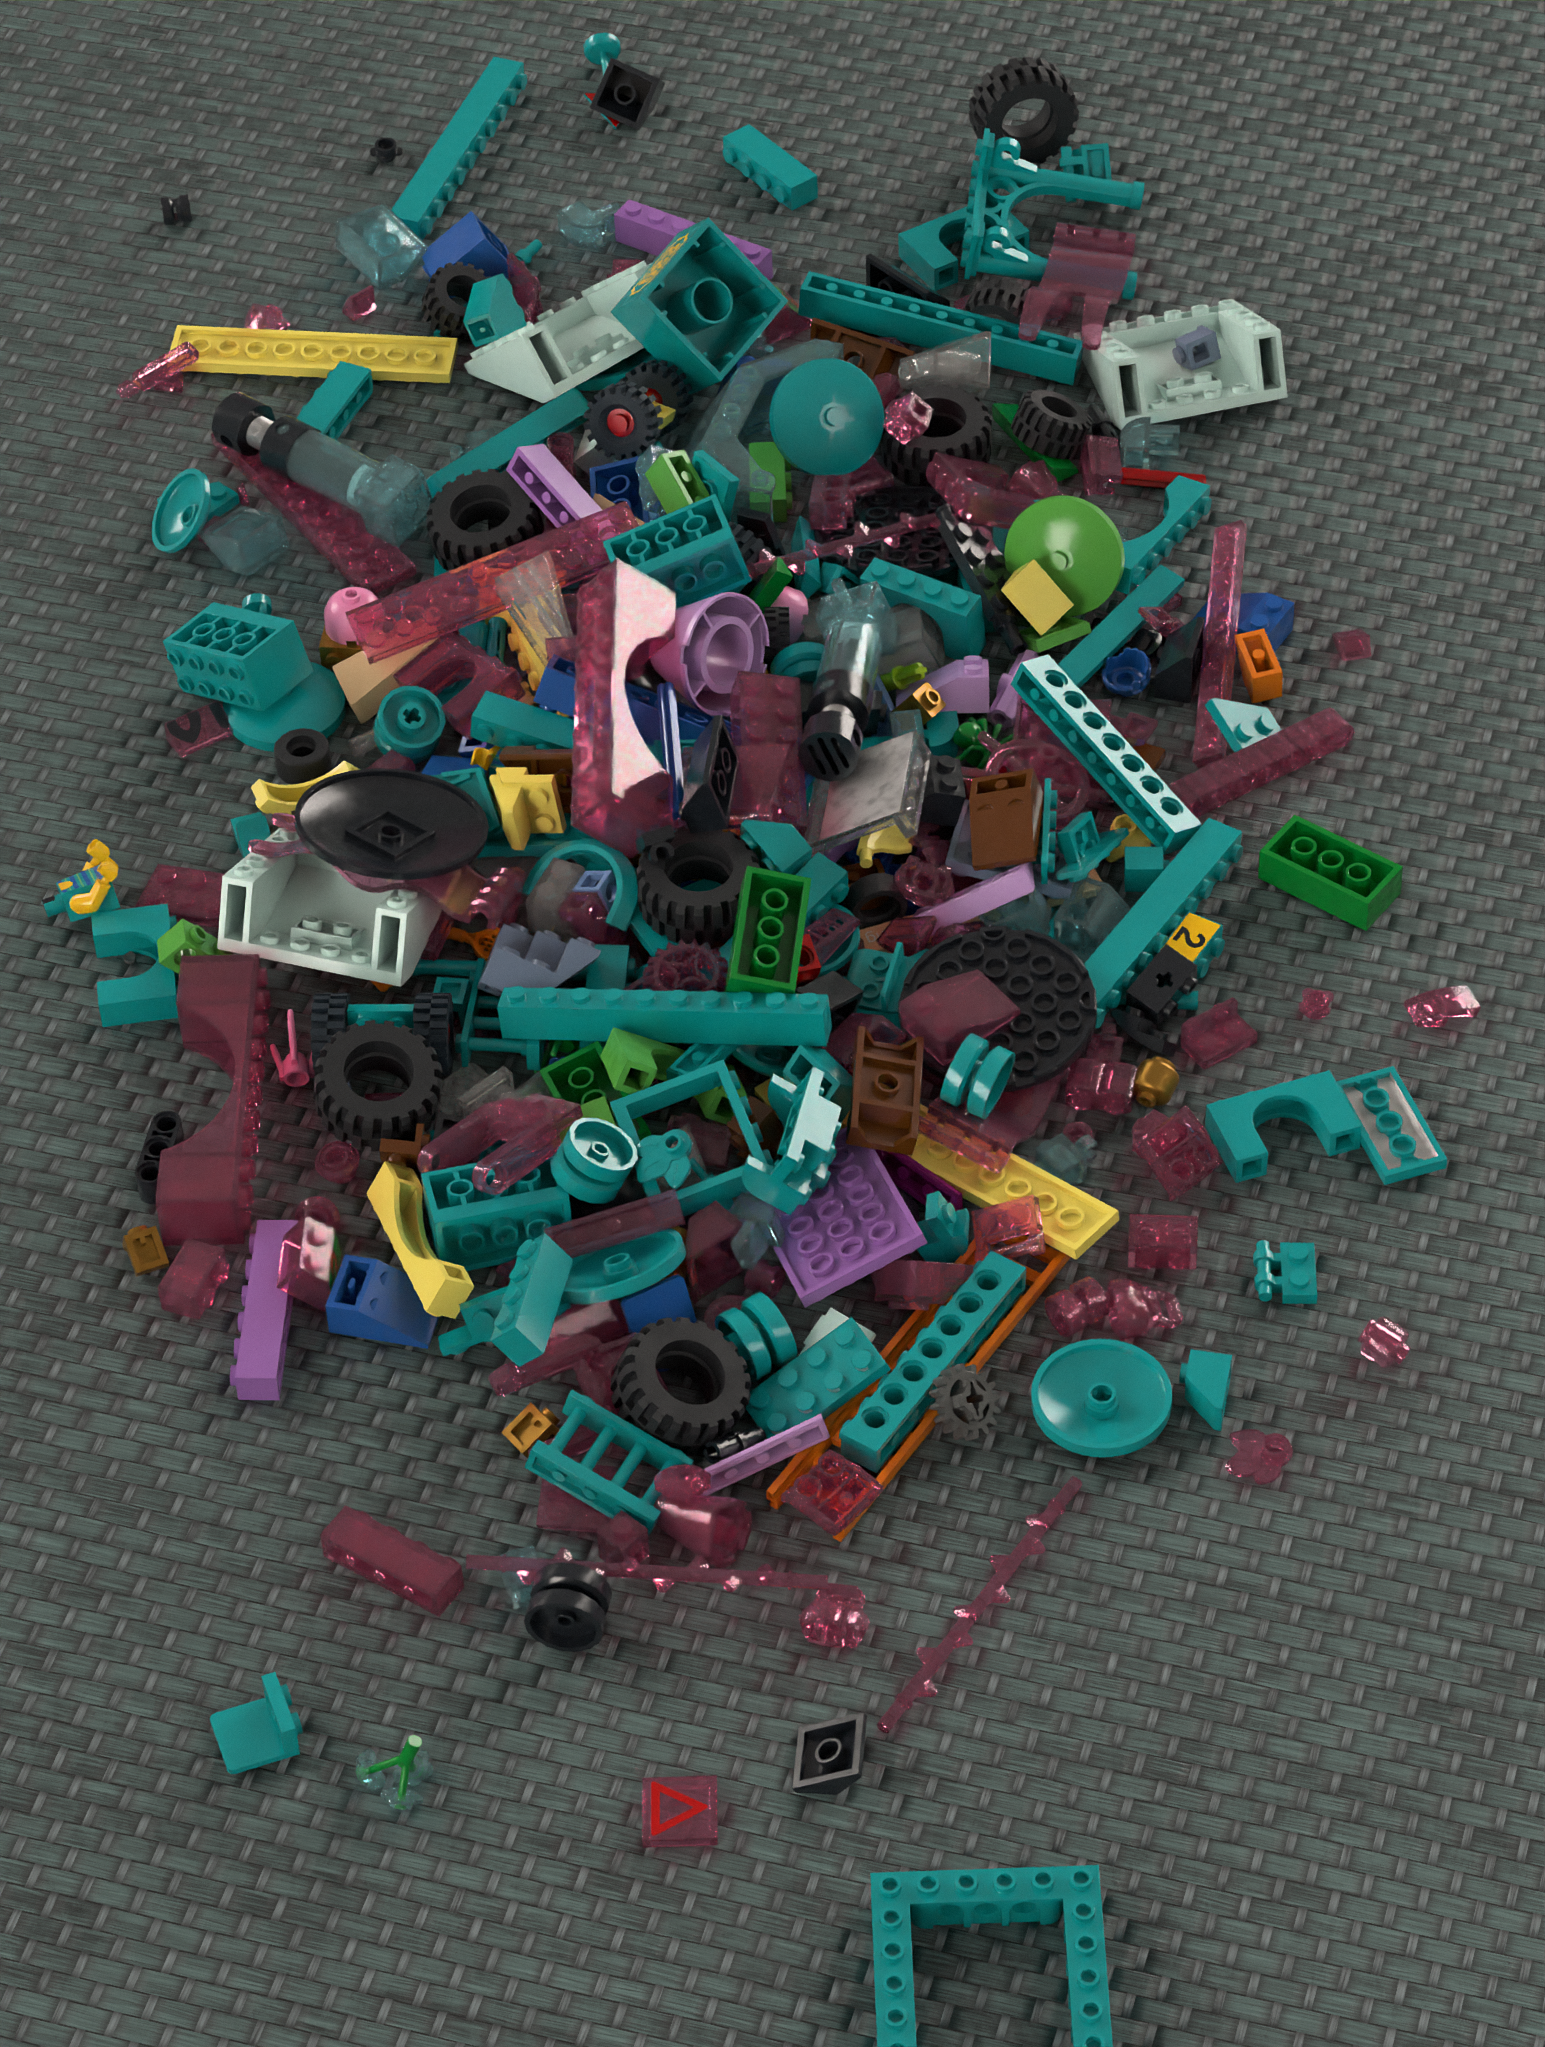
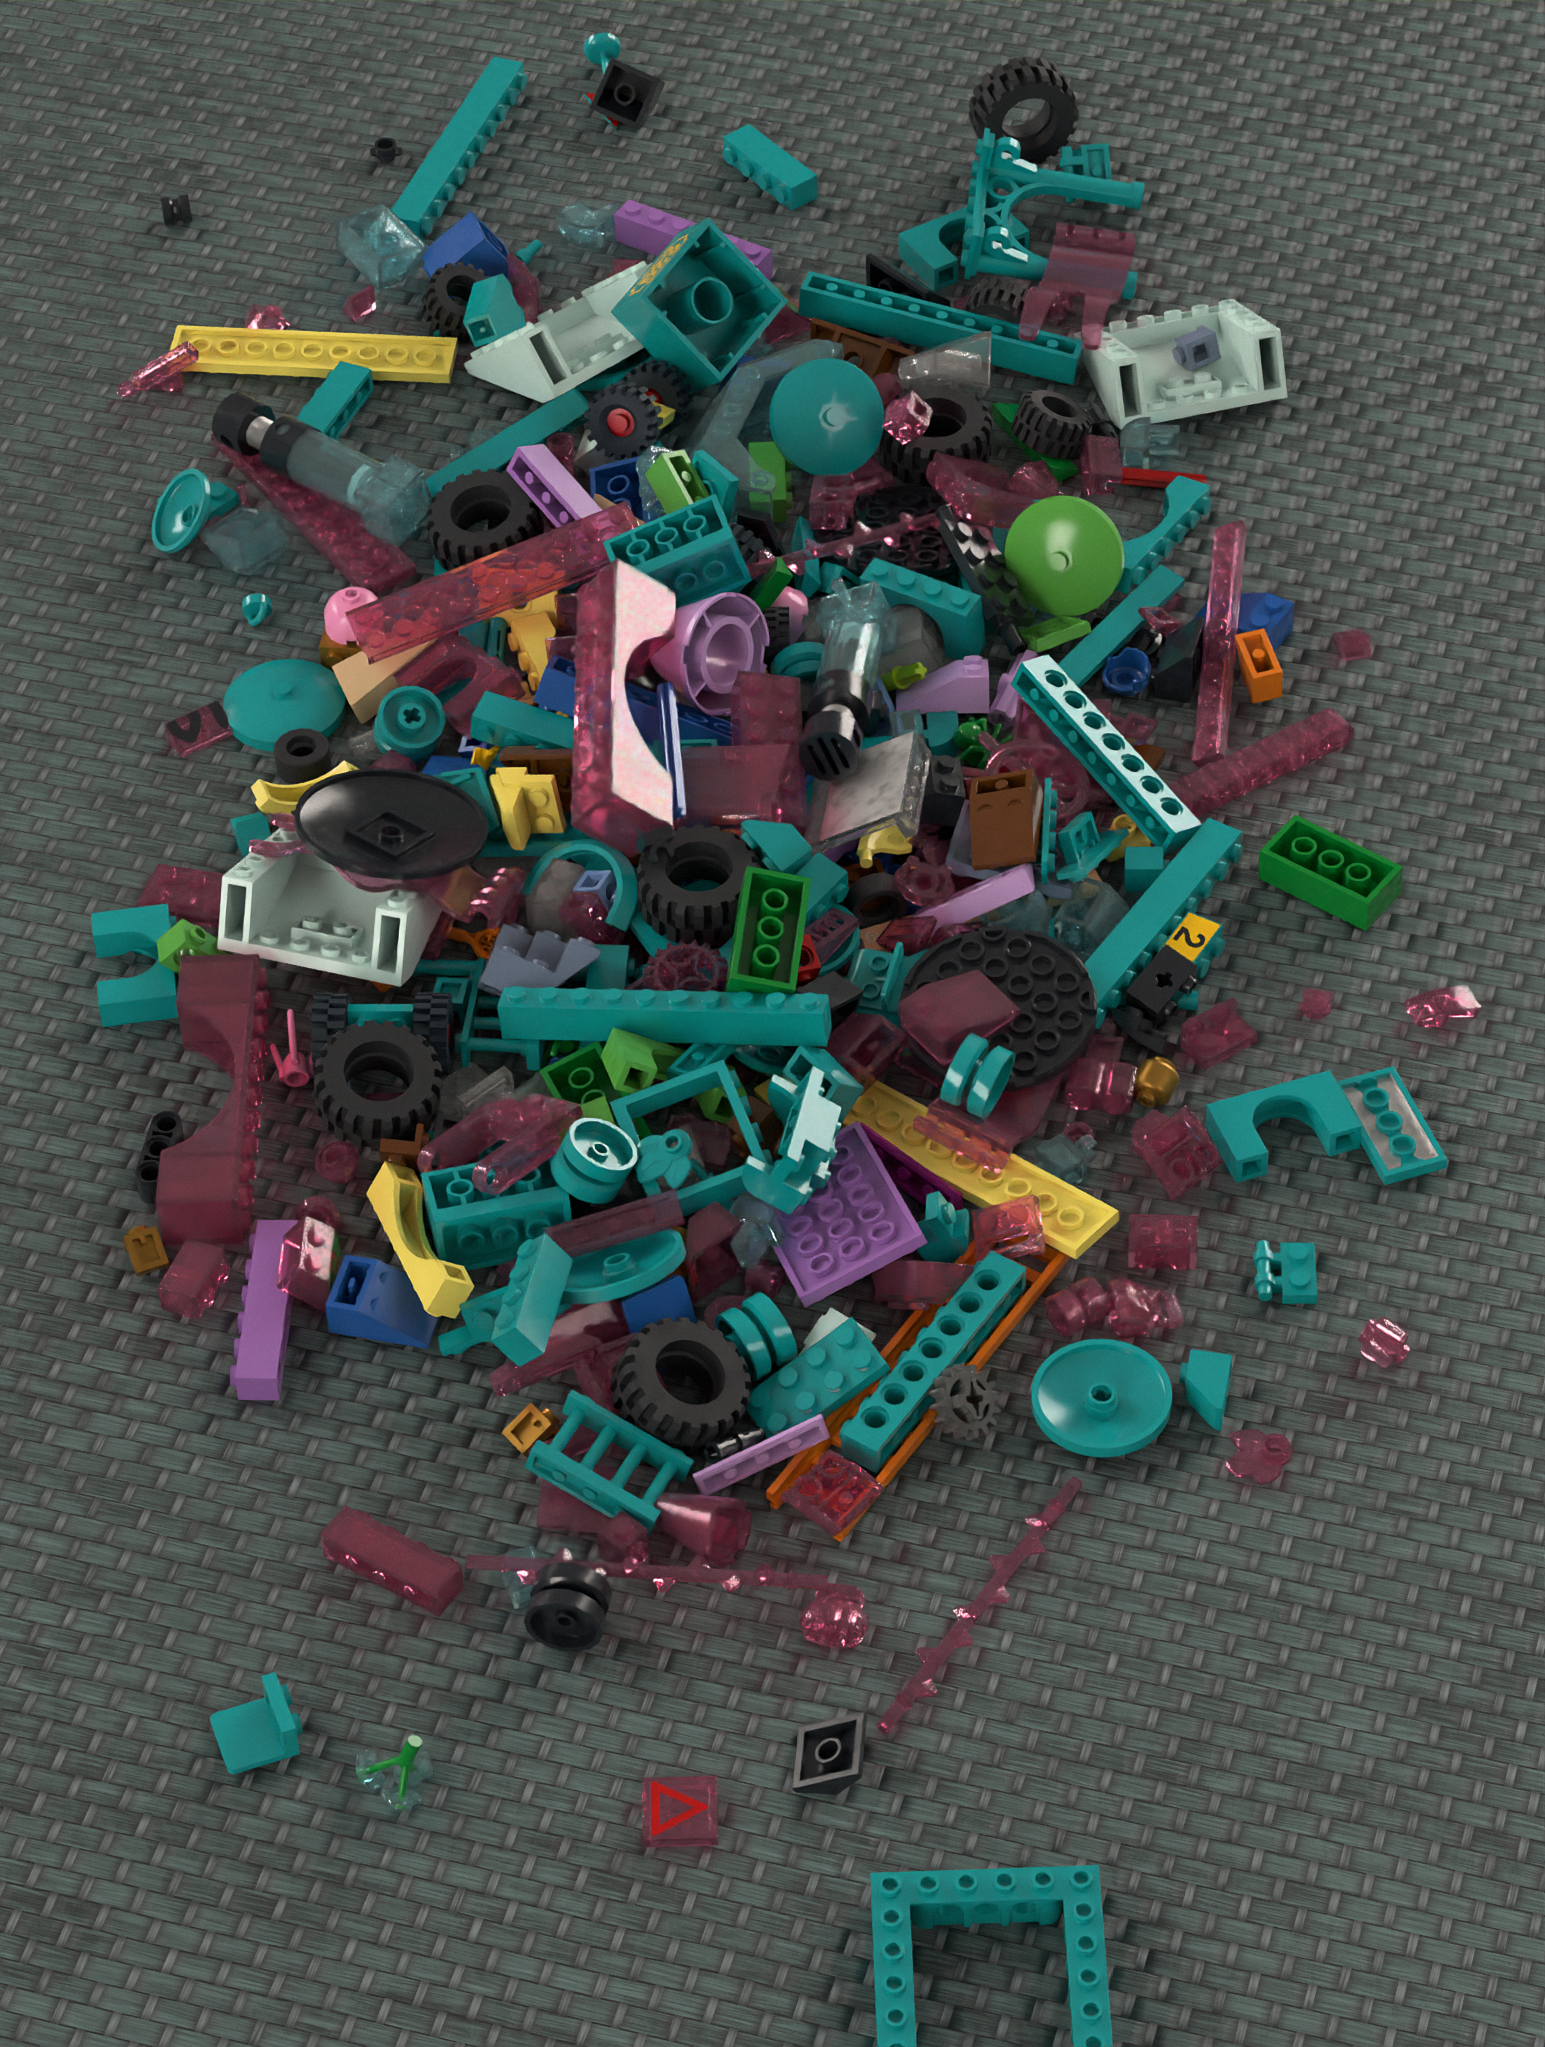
torso [42,839,121,922] -> none
teal brick [163,602,314,712] -> none
clear slope [494,550,578,667] -> none
clear pink gear [654,1464,711,1499] -> none
black slope [679,715,740,833] -> none
reddish brown piece [846,1026,924,1156] -> none
pearl gold bracket [890,682,946,731] -> none
light yellow slope [1001,559,1074,636] -> none
wing [1205,698,1284,755] -> none

